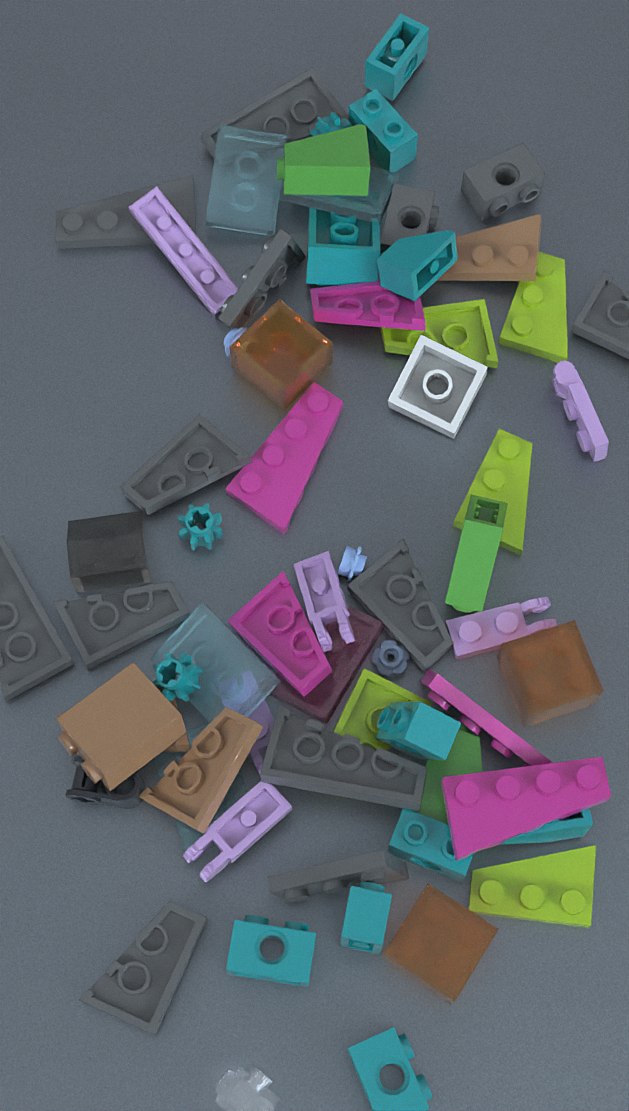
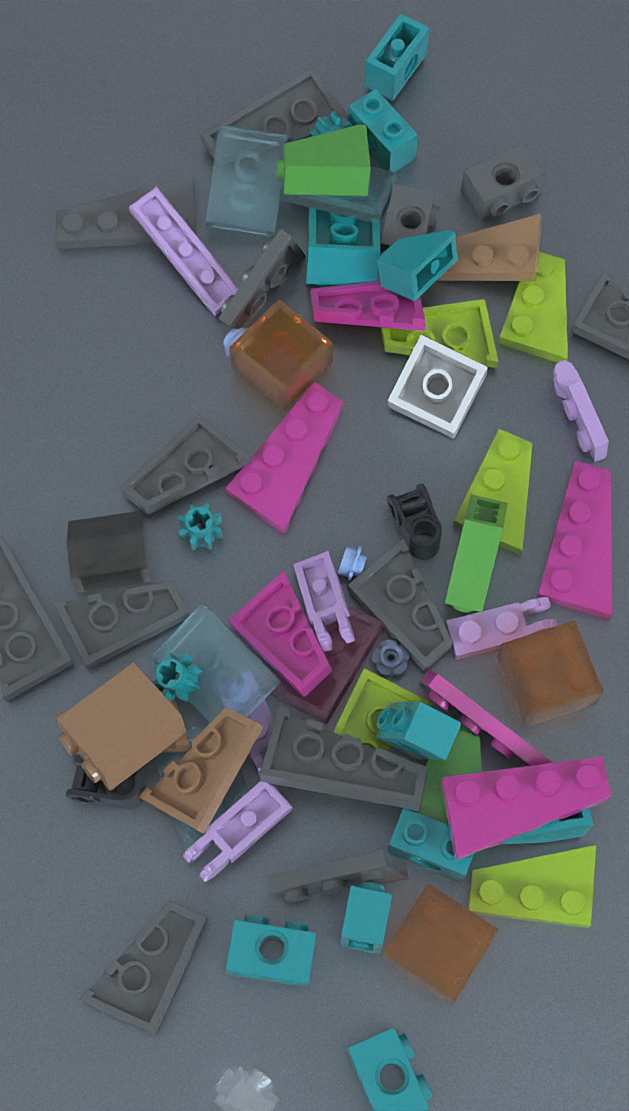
none -> black piece [387,483,442,560]
none -> dark pink wing [536,461,612,620]

